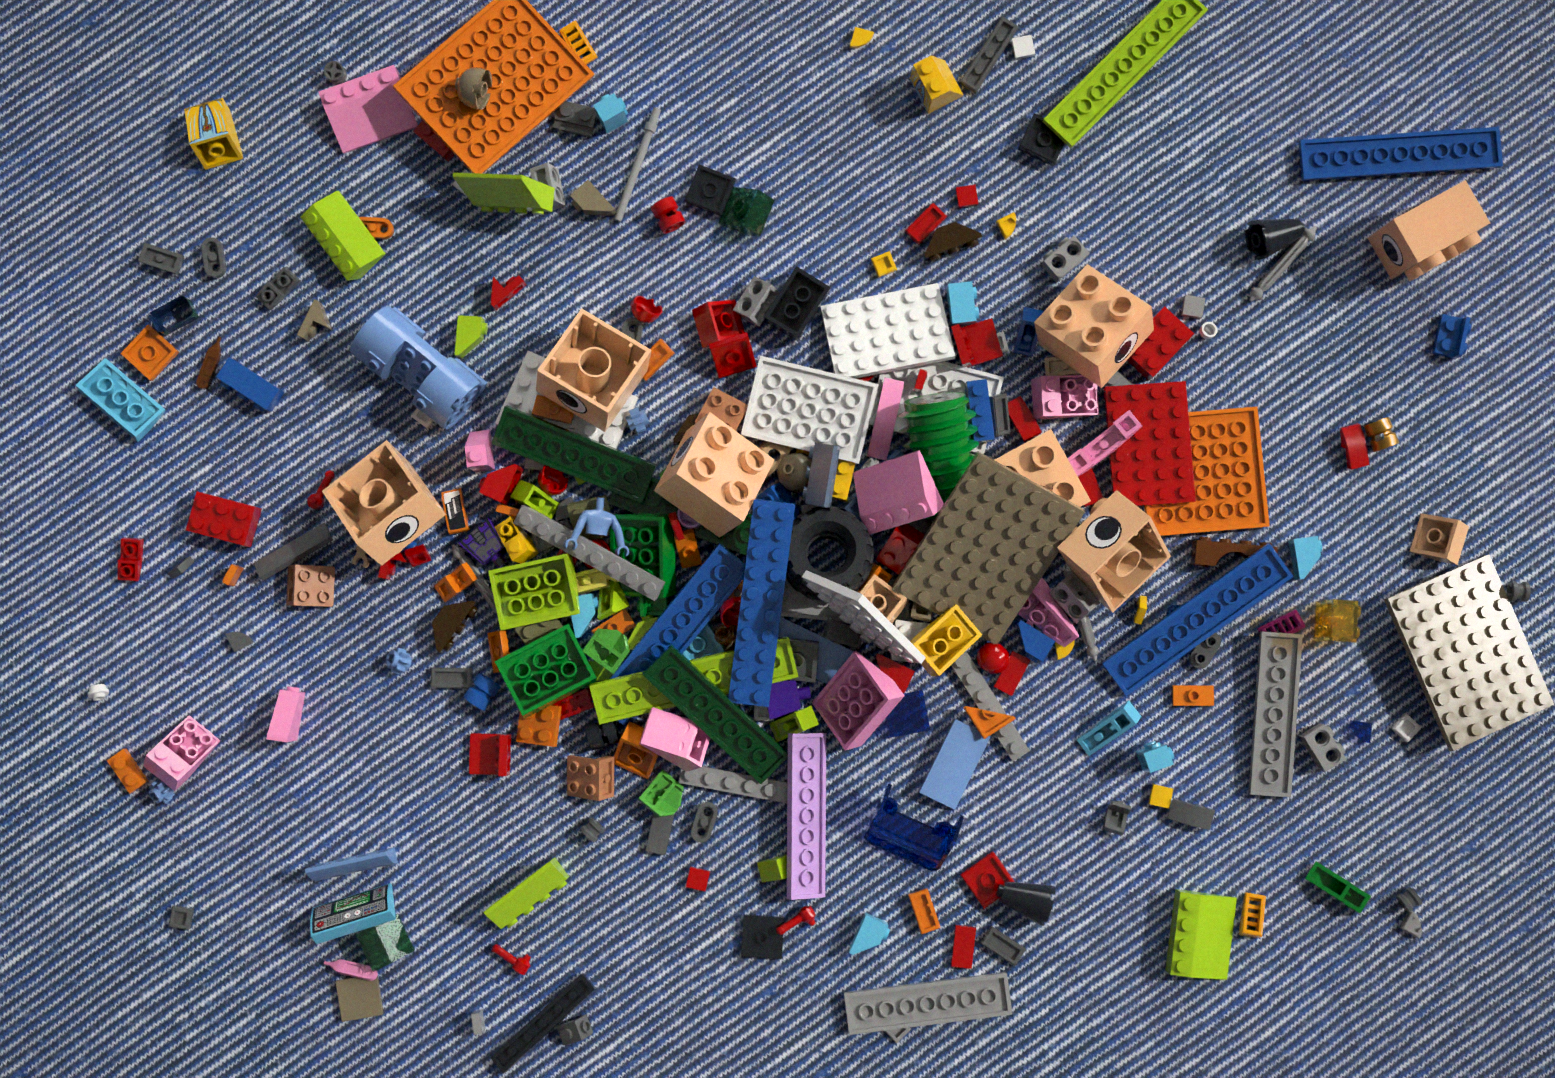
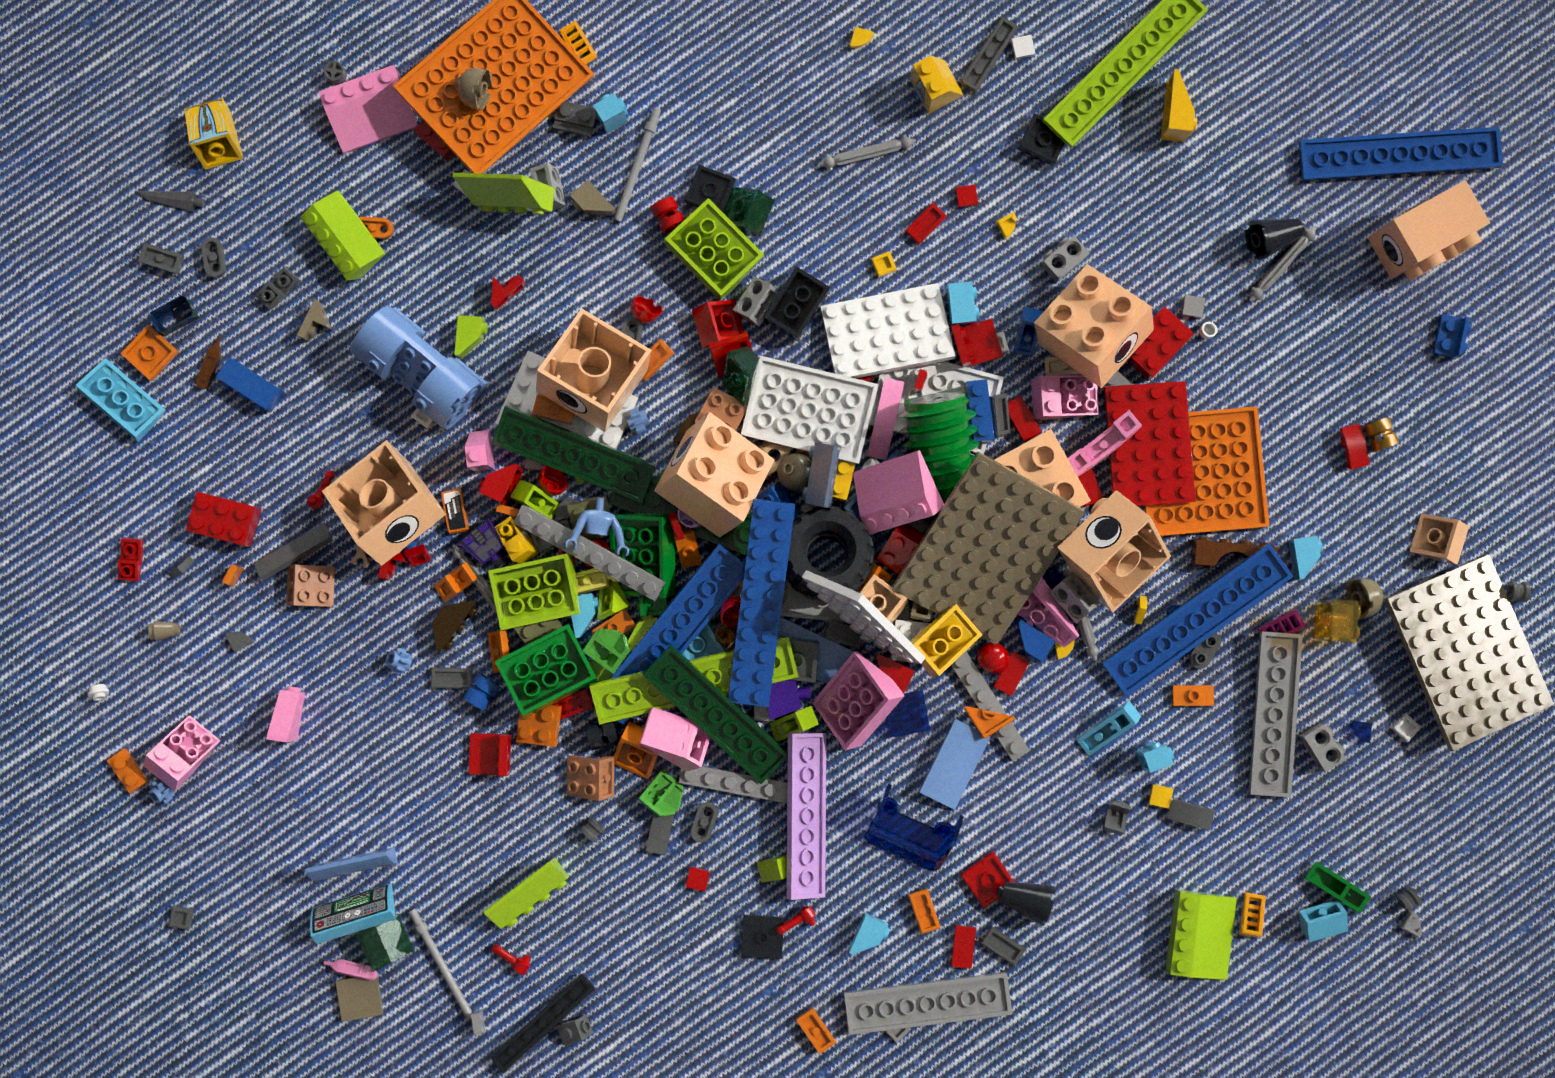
dark brown slope [923,222,982,263] -> none
none -> flat silver bar [137,191,205,212]
none -> dark tan cone [148,621,180,641]
none -> light grey bar [408,909,473,1020]
none -> lime slope [665,198,764,301]
none -> clear green slope [722,346,759,407]
none -> orange plate [796,1007,837,1054]
none -> light grey wheel [819,134,916,171]
none -> clear blue plate [1043,569,1063,589]
none -> yellow slope [1161,69,1197,142]
none -> medium azure brick [1299,900,1348,942]
none -> dark tan cylinder [1344,578,1384,619]

